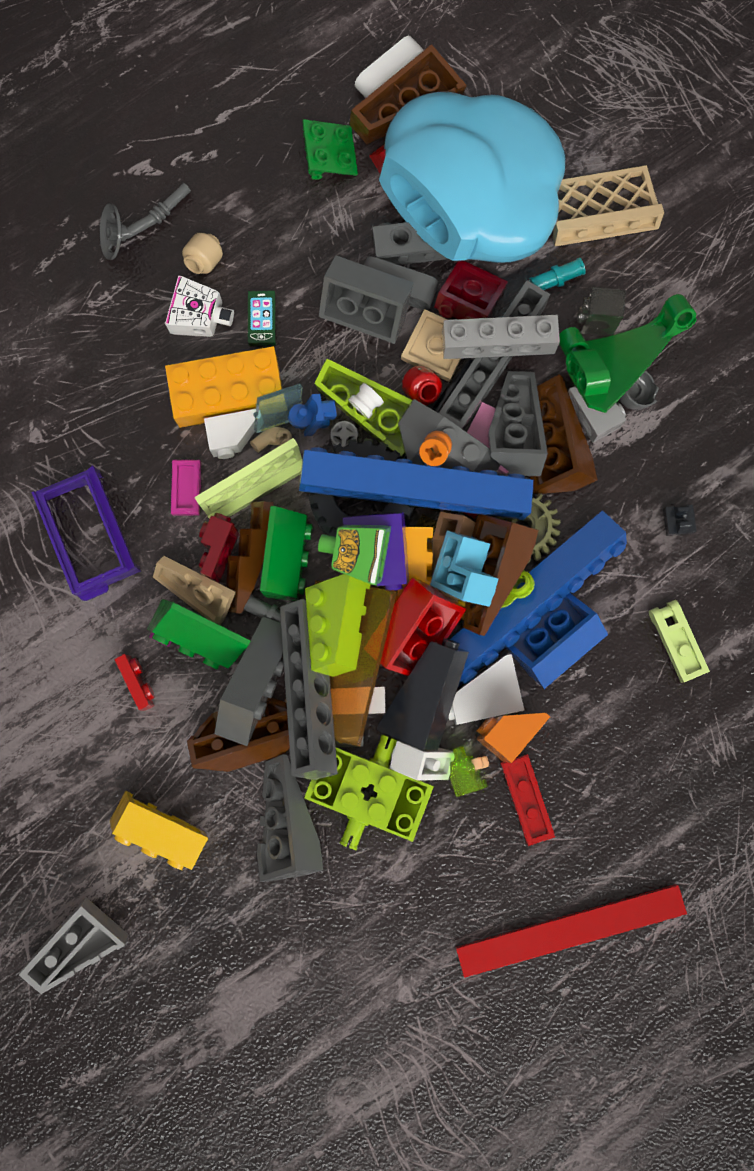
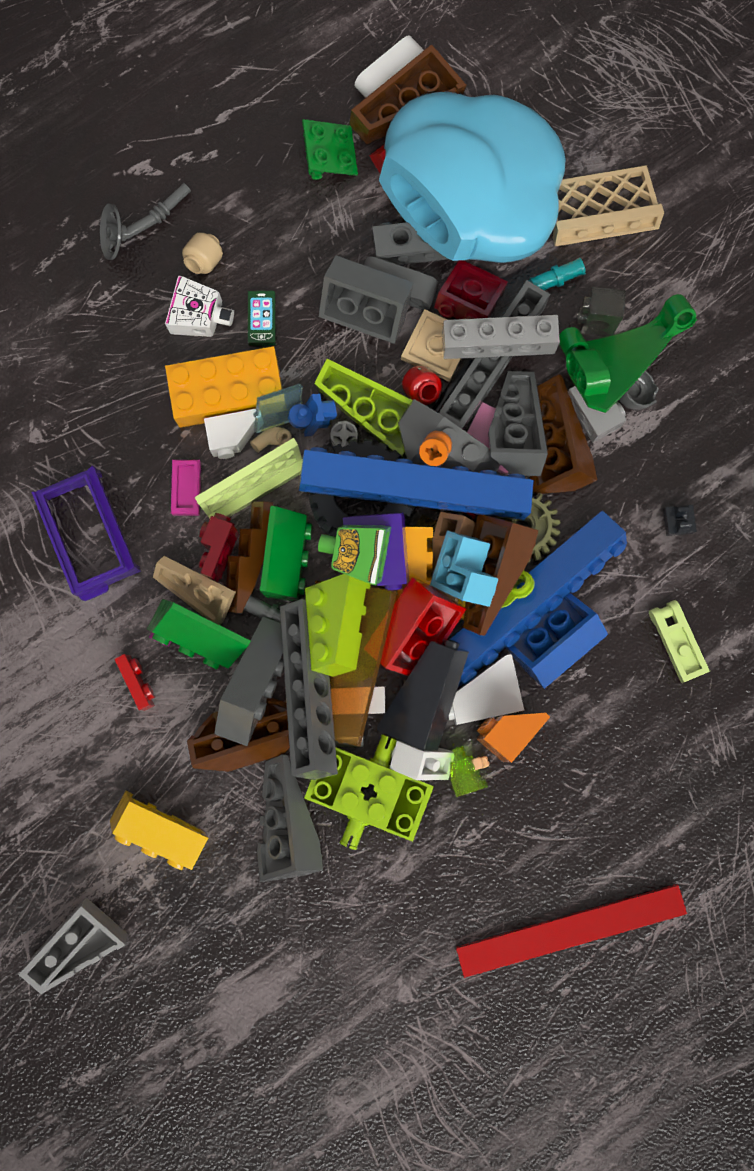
white wheel [348,383,384,419] -> none
red tile [500,754,555,846] -> none

